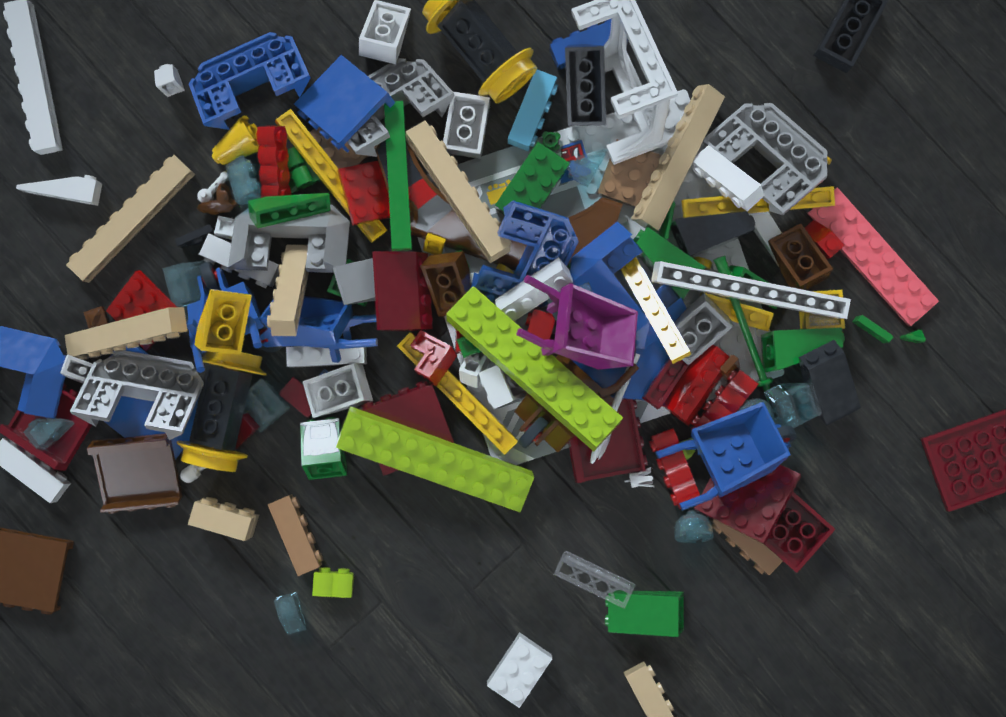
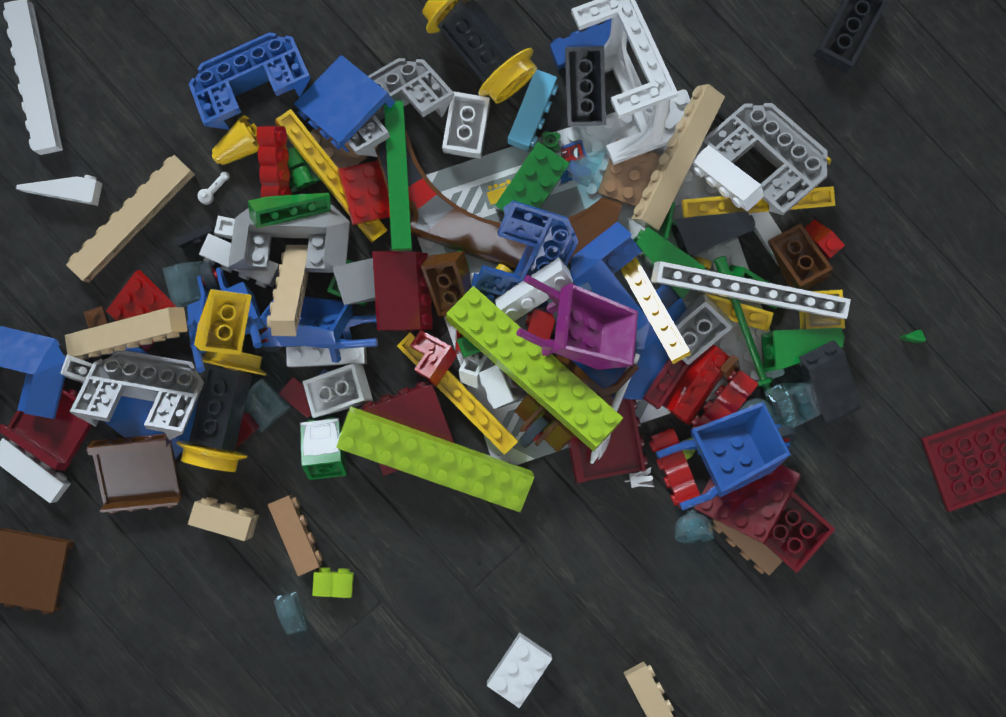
clear light blue slope [23,419,75,451] -> none
white slope [154,64,185,97] -> none
white cylinder [180,465,206,483] -> none
reddish brown piece [197,183,238,215] -> none
clear light blue slope [225,155,262,206] -> none
white slope [359,0,411,64] -> none
tan brick [406,121,512,263] -> none
yellow tile [423,233,446,255] -> none
clear fence [554,551,636,609] -> none
green slope [605,590,684,637] -> none
coral plate [807,187,939,327] -> none
green tile [852,315,893,343] -> none

